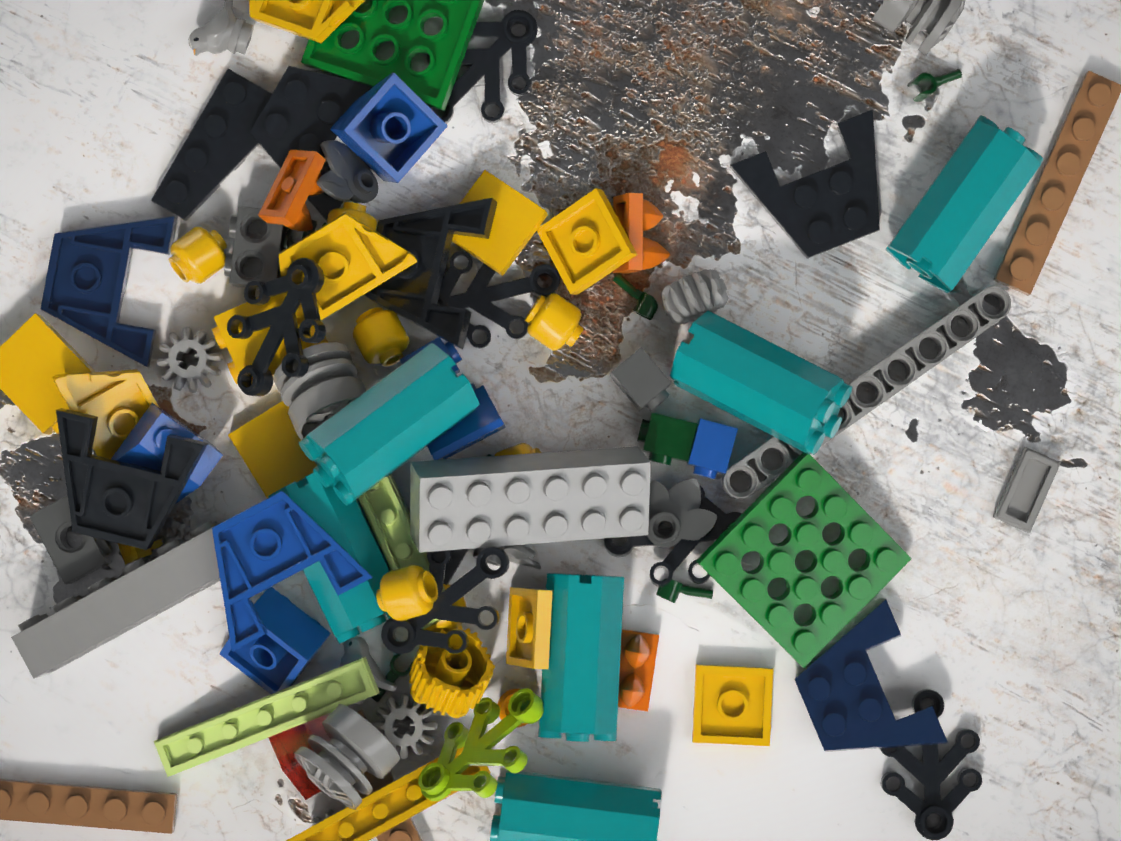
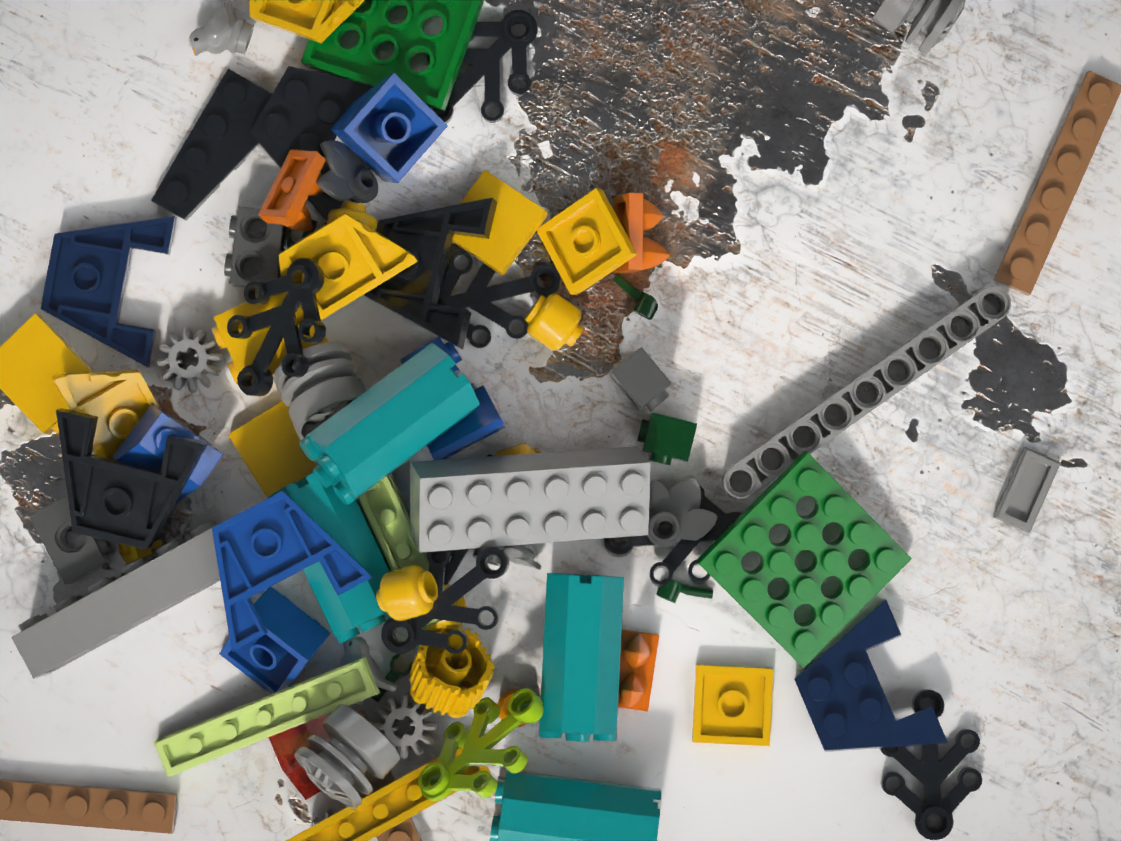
yellow head [168,226,227,284] -> none
yellow head [352,307,410,367] -> none
yellow tile [506,587,552,669] -> none
light grey gear [661,269,729,325] -> none
teal brick [670,310,852,455] -> none
blue brick [687,418,738,479] -> none
black wing [730,109,880,259] -> none
teal brick [885,115,1044,293] -> none
dark green hand [907,69,962,102] -> none

